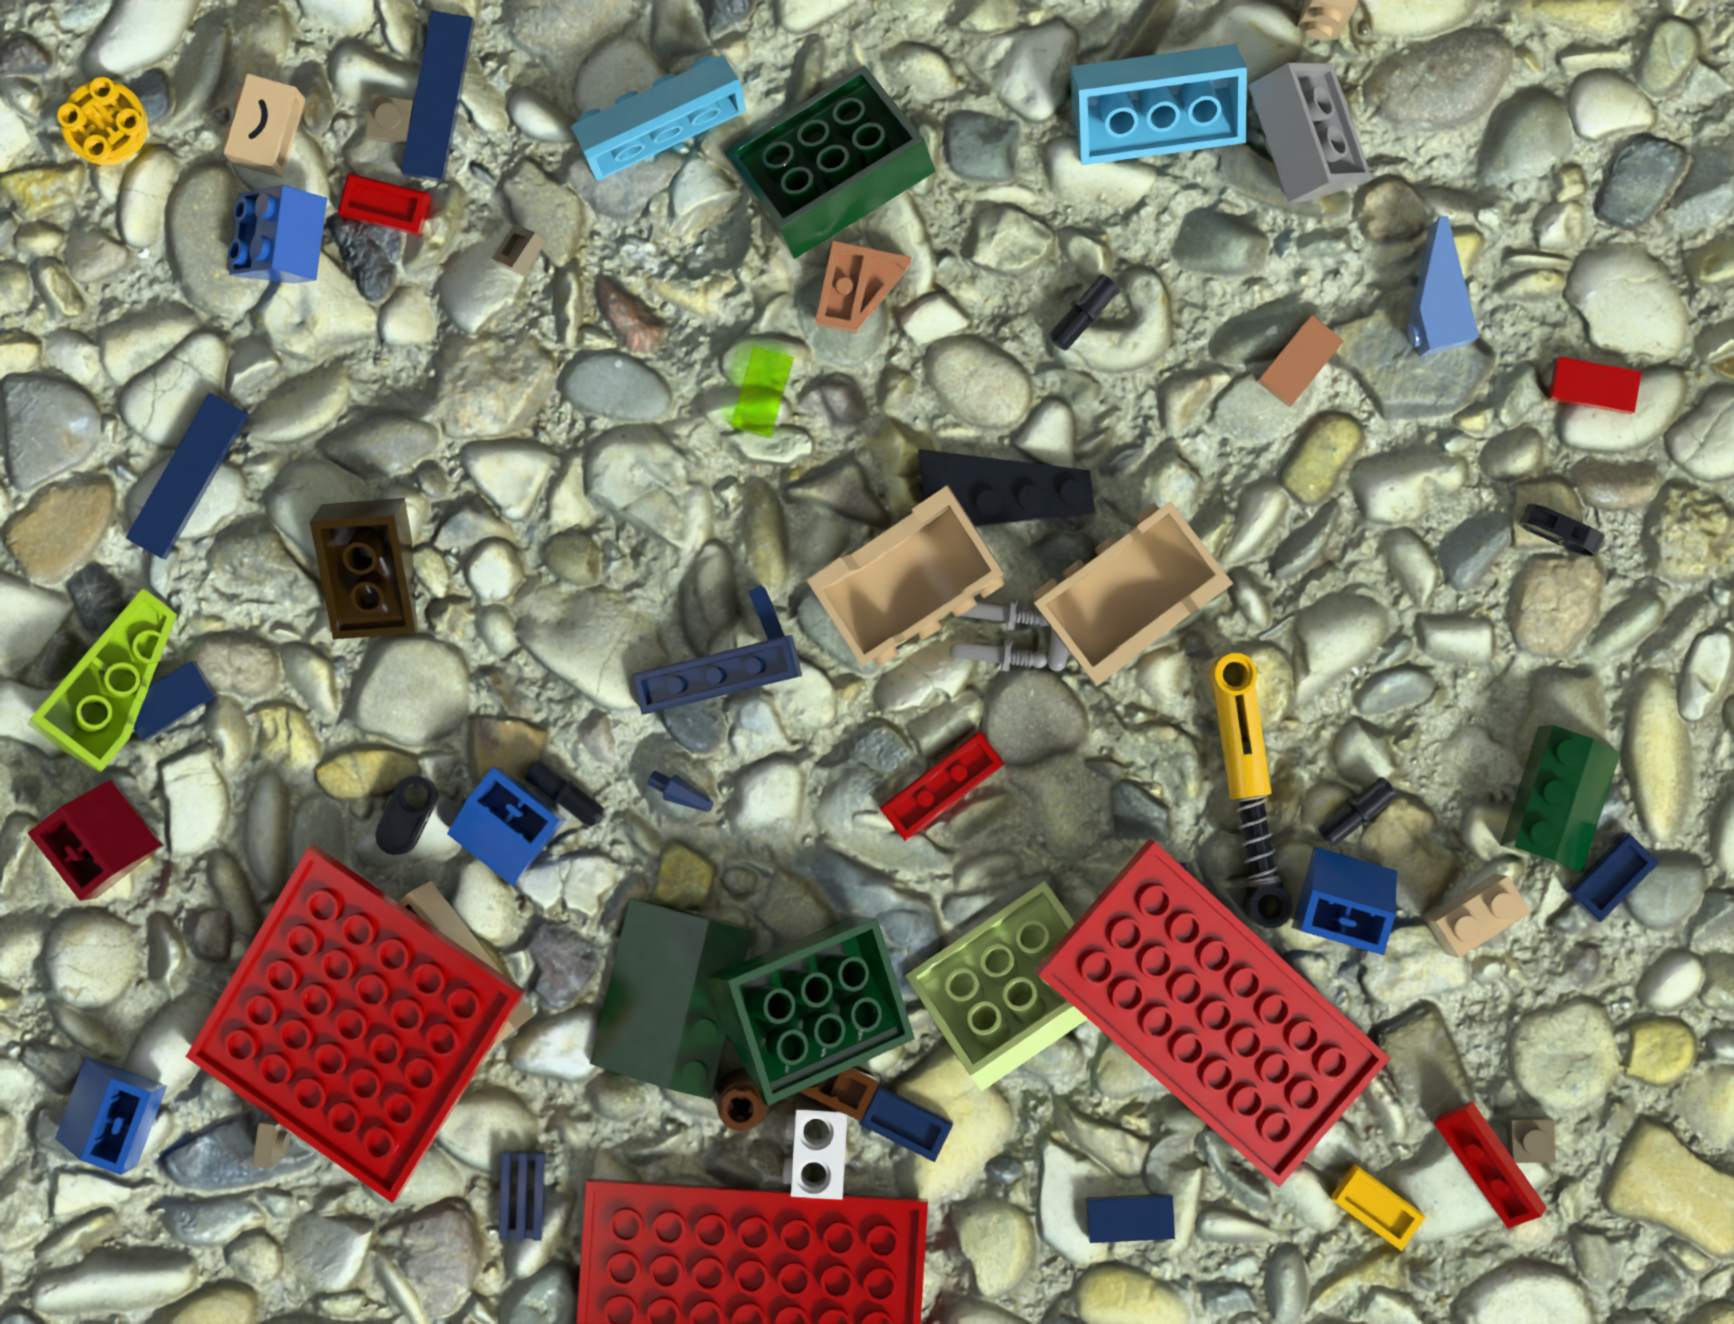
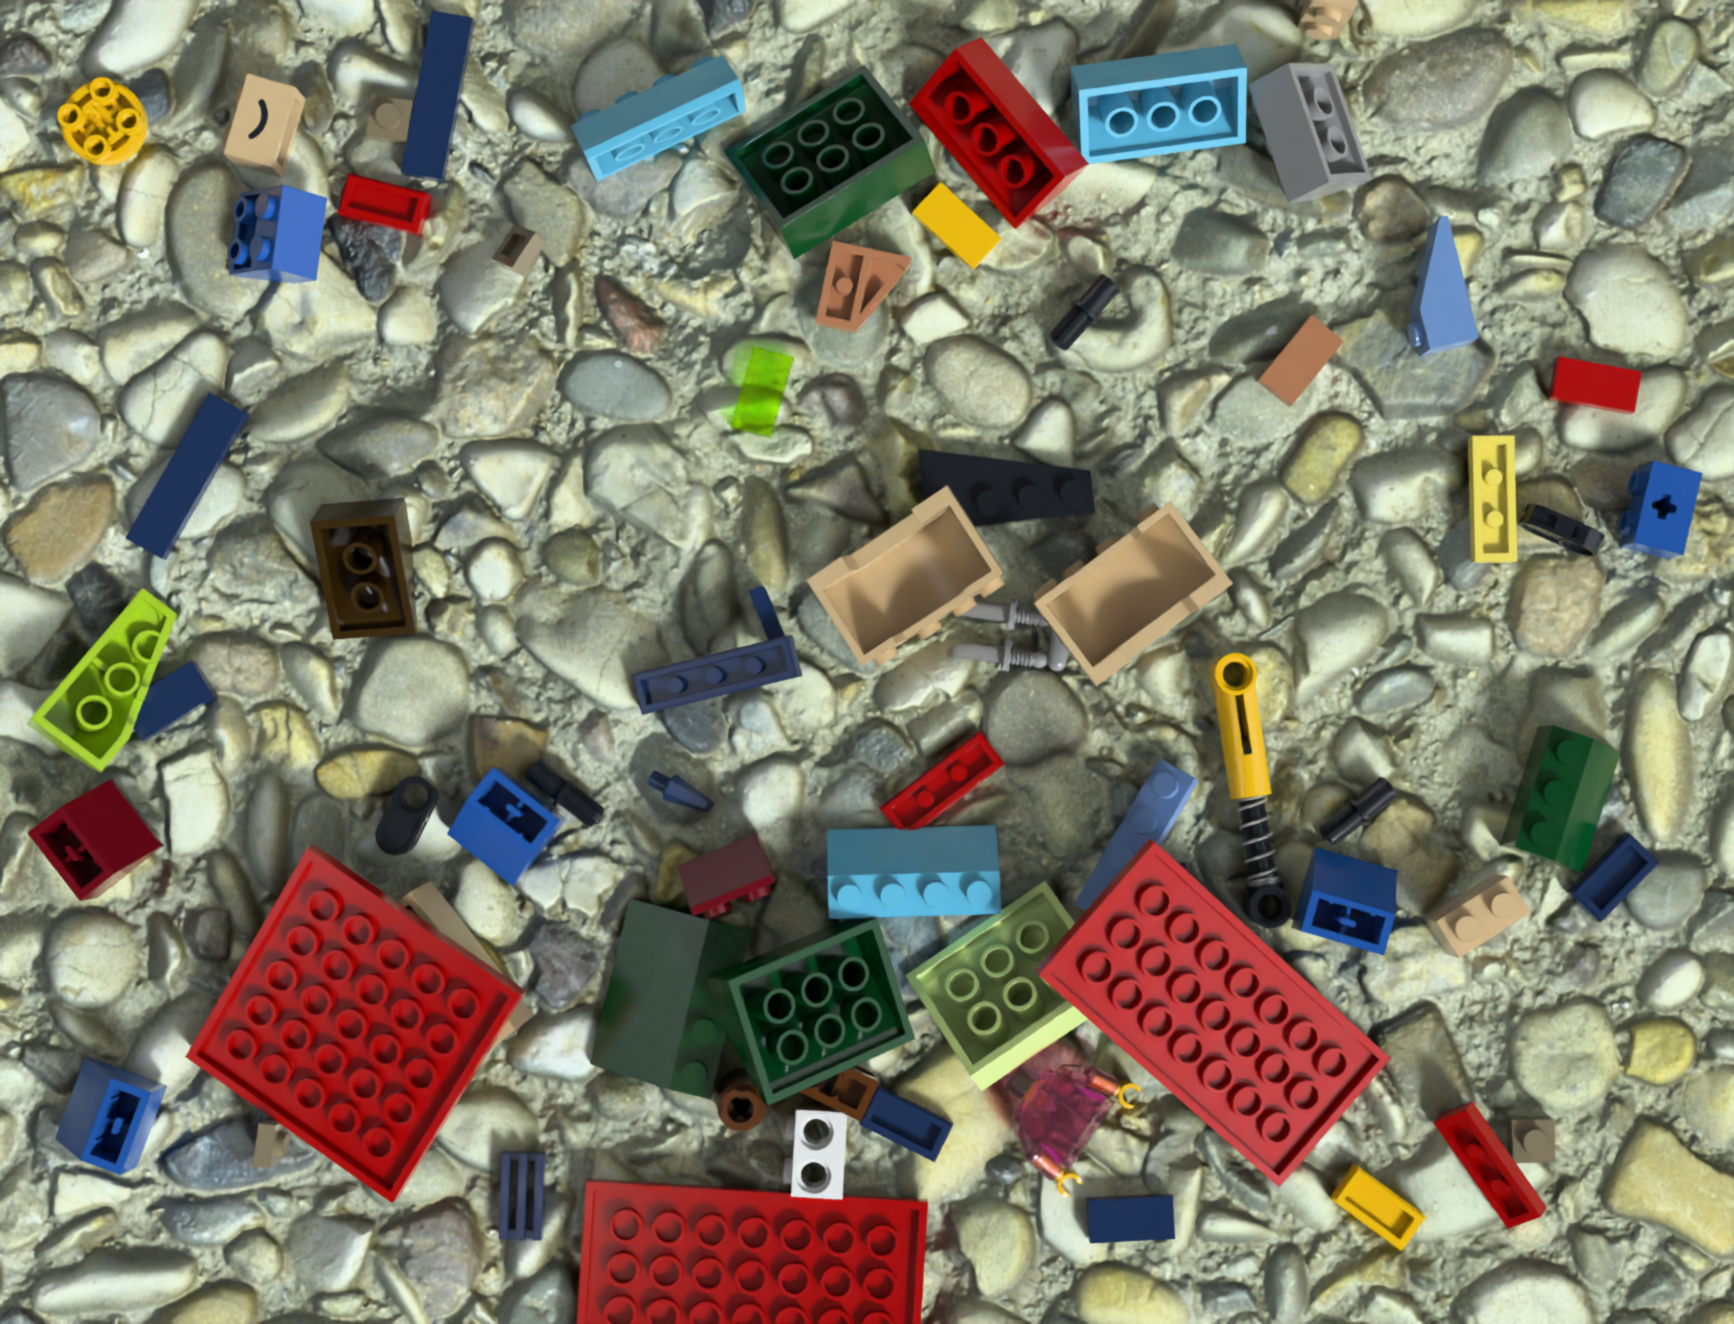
none -> dark red slope [677,833,777,920]
none -> medium azure slope [827,825,1001,919]
none -> red slope [909,37,1089,229]
none -> yellow tile [912,182,1002,271]
none -> clear pink torso [1005,1064,1141,1197]
none -> medium blue plate [1074,758,1198,911]
none -> light yellow plate [1468,435,1517,563]
none -> blue brick [1618,461,1702,559]

